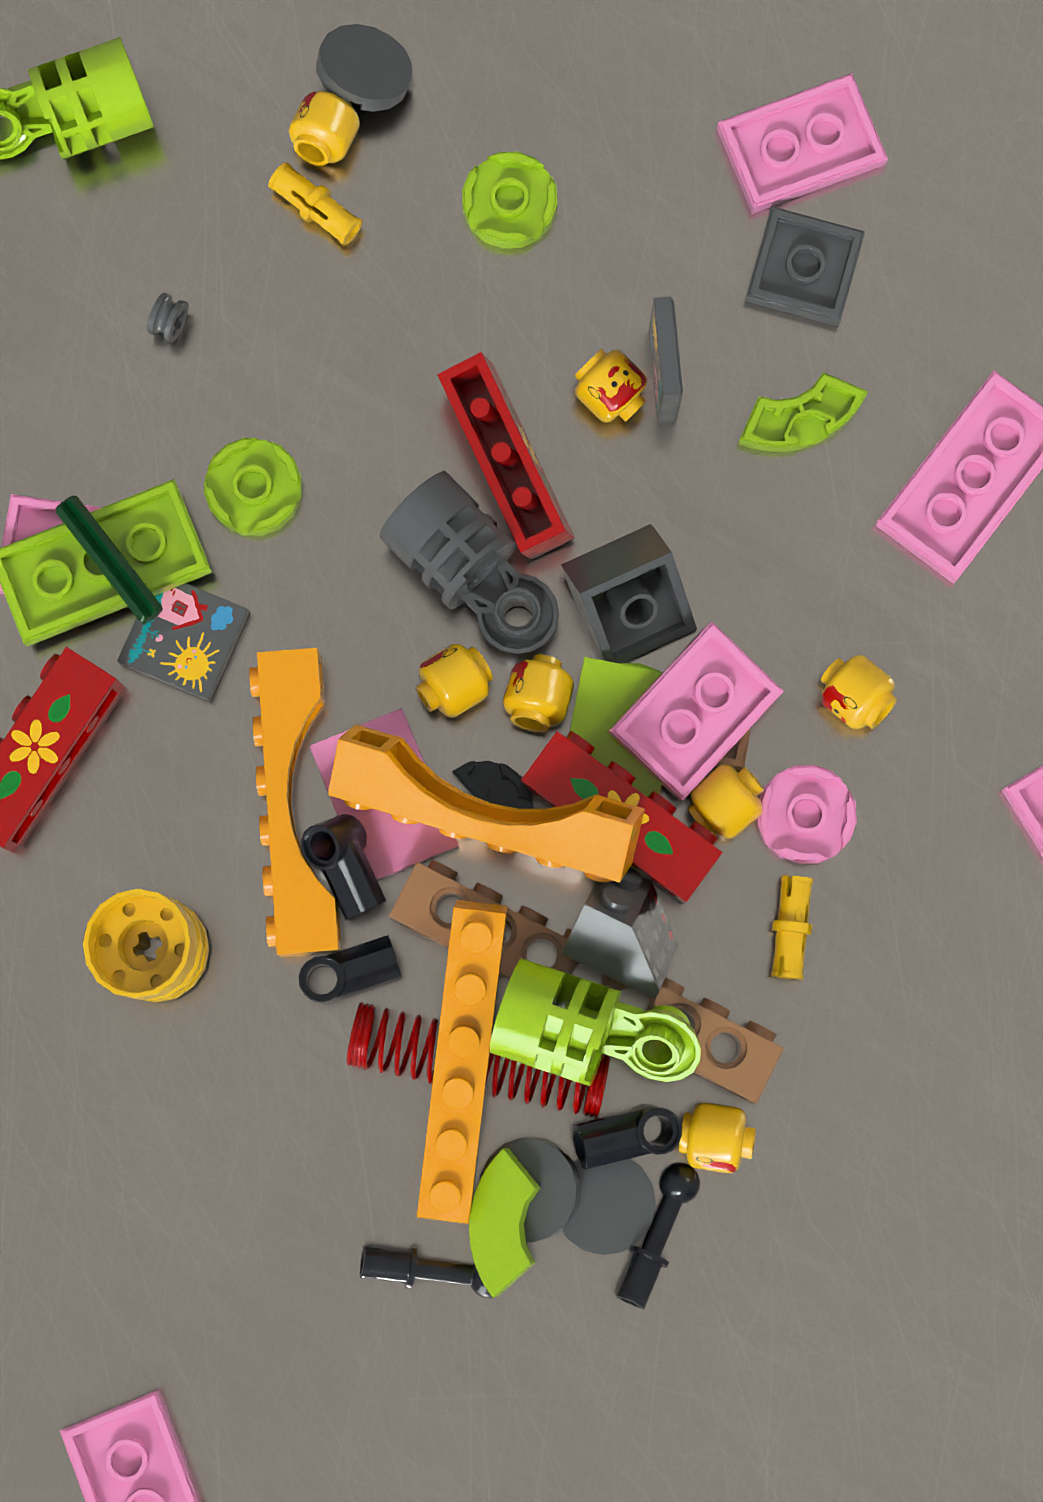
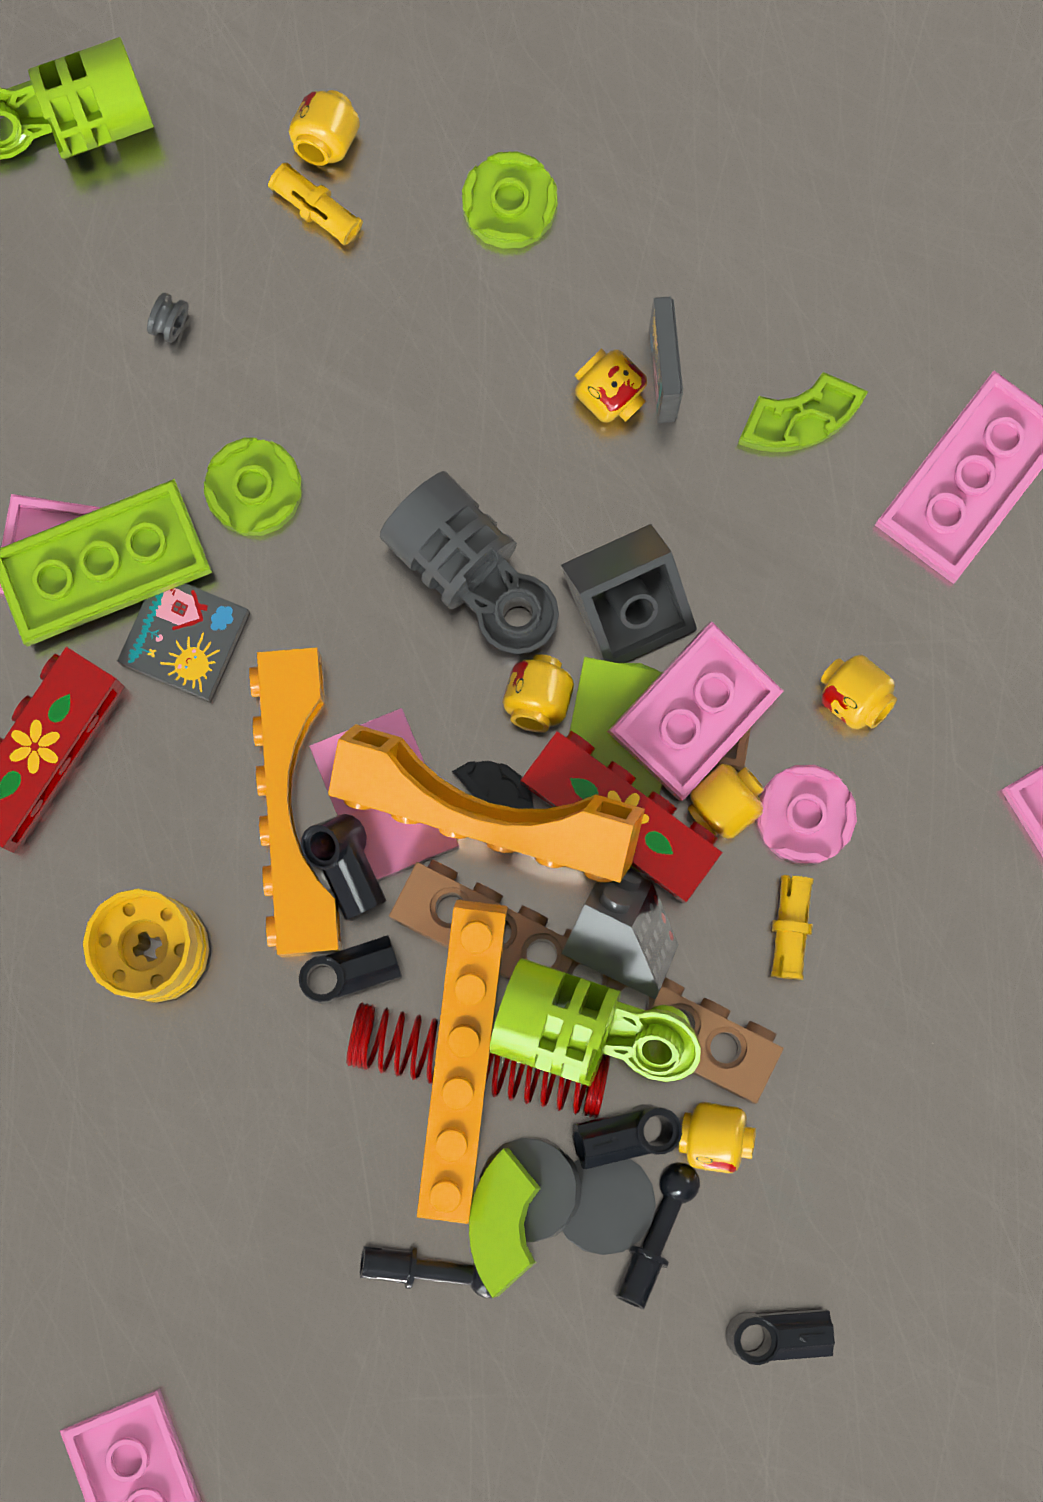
dark green axle [56,495,163,624] -> none
dark grey tile [316,24,413,112] -> none
yellow head [415,643,493,718] -> none
red brick [437,352,575,560] -> none
bright pink tile [717,73,888,214] -> none
dark grey tile [745,206,865,327] -> none
none -> black piece [726,1309,835,1365]

